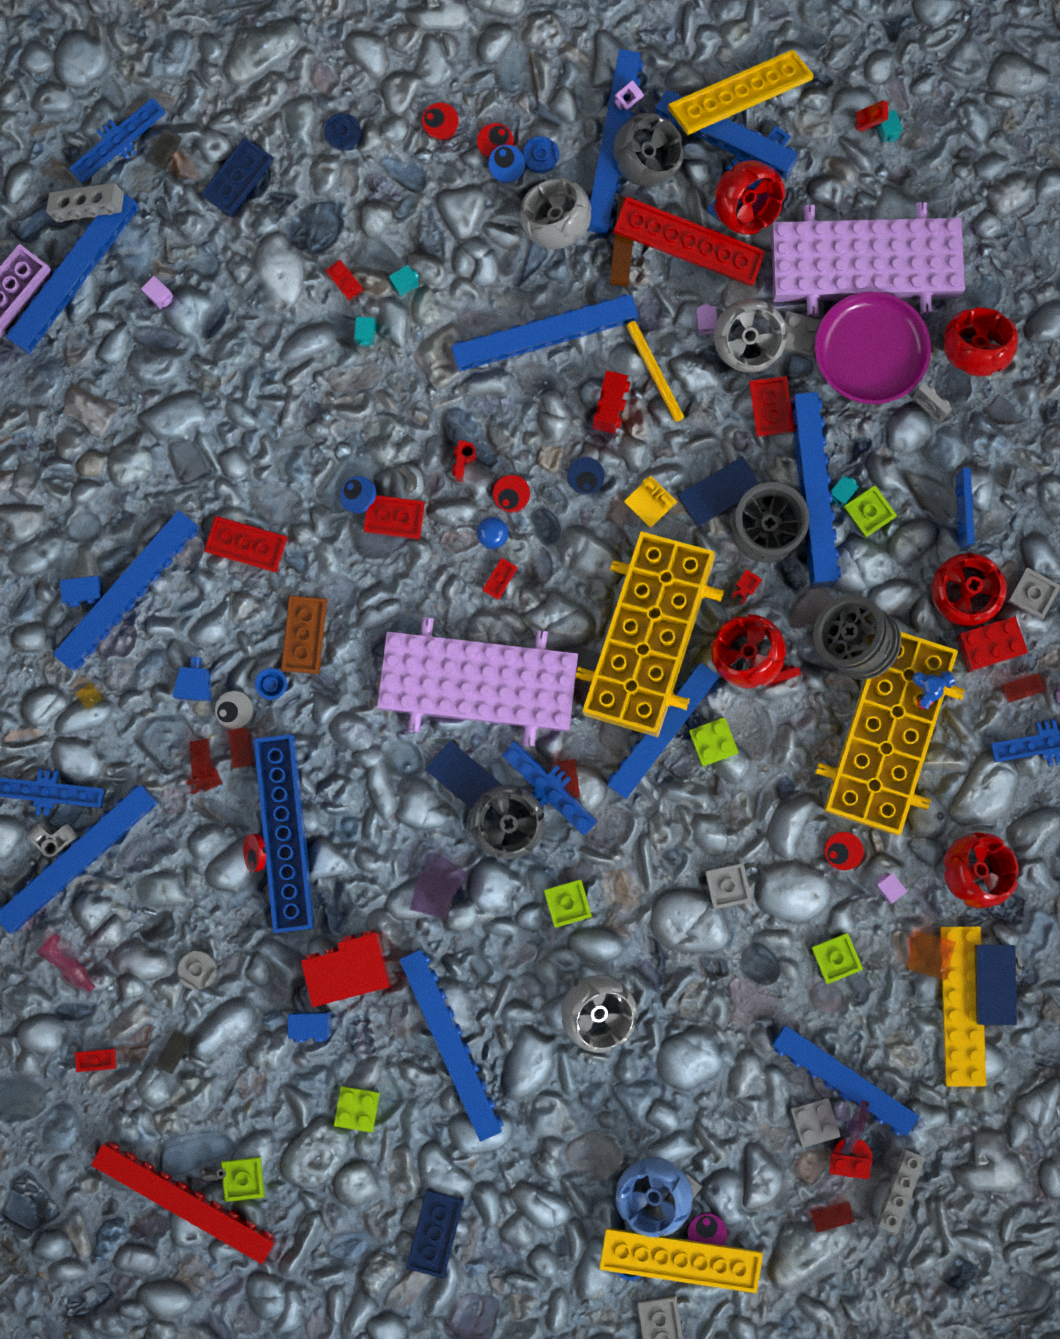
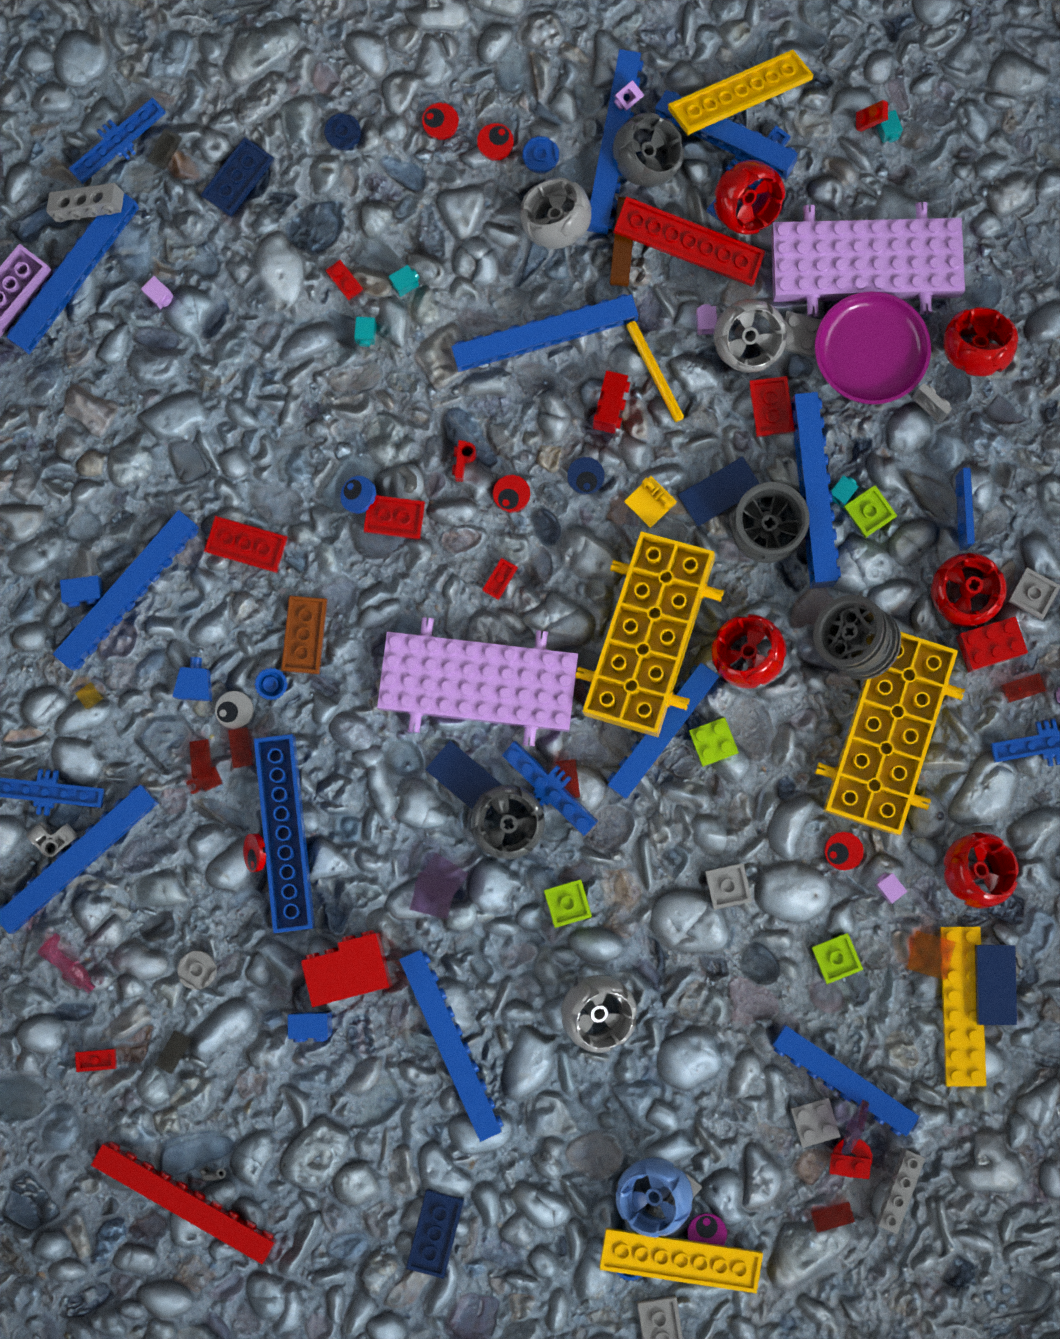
lime tile [221,1156,265,1202] -> none
lime plate [334,1086,380,1133] -> none
blue hat [477,516,509,549] -> none
blue tile [488,145,525,183] -> none
red plate [731,569,762,605] -> none
red plate [762,665,801,686] -> none
blue animal [912,670,955,710] -> none

